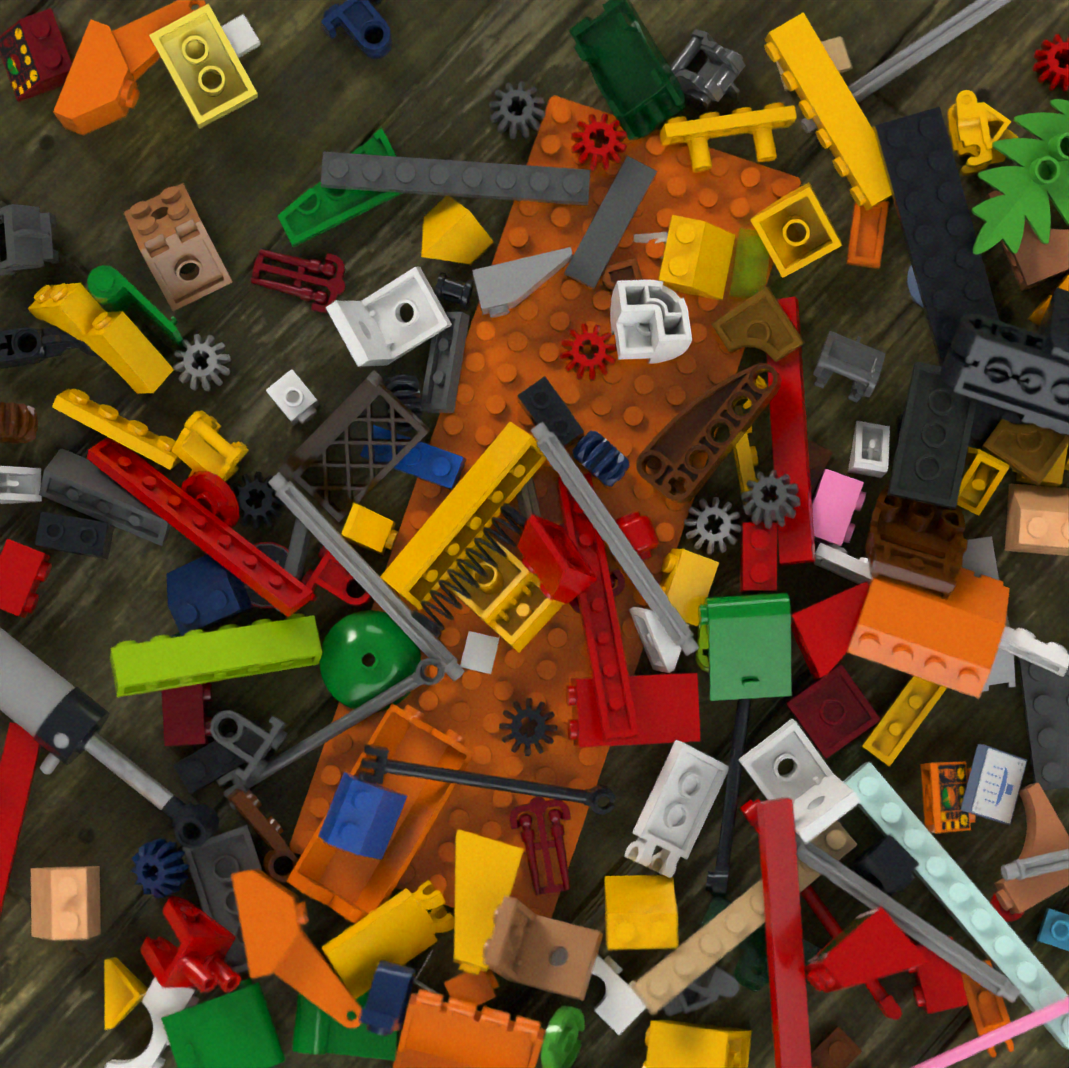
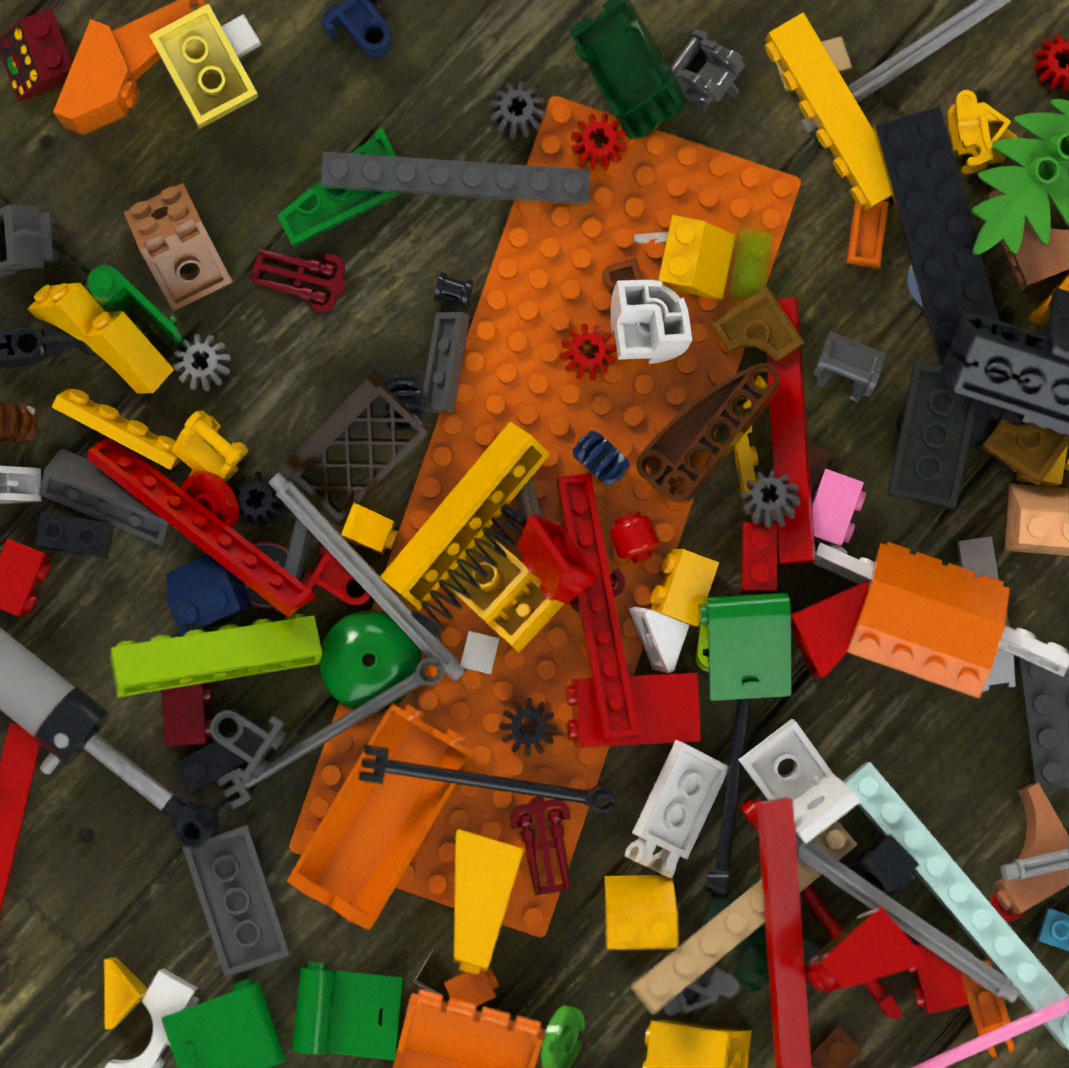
light nougat slope [31,866,101,940] -> none
dark blue gear [131,839,190,898] -> none
red piece [140,896,241,993] -> none
reddish brown plate [227,788,298,882] -> none
orange slope [232,868,362,1028] -> none
white brick [266,369,320,425] -> none
blue slope [318,772,407,860] -> none
yellow tile [321,880,454,999] -> none
white bracket [326,267,452,367] -> none
dark blue pin [359,960,415,1036] -> none
blue plate [360,425,466,490] -> none
yellow slope [421,196,494,265] -> none
light grey slope [472,247,572,318] -> none
medium nougat bracket [483,896,603,1001] -> none
black brick [517,377,584,449] -> none
light grey piece [531,422,699,656] -> none
white arch [552,949,646,1035] -> none
dark grey tile [564,156,657,290] -> none
yellow plate [659,102,797,172] -> none
light grey gear [684,497,742,555] -> none
yellow slope [750,182,842,278] -> none
dark red plate [785,664,881,759] -> none
white slope [848,421,890,478] -> none
yellow plate [861,675,947,767] -> none
reddish brown slope [865,485,968,600] -> none
slope [920,761,976,833] -> none
yellow slope [957,446,1010,516] -> none
white tile [961,744,1027,825] -> none

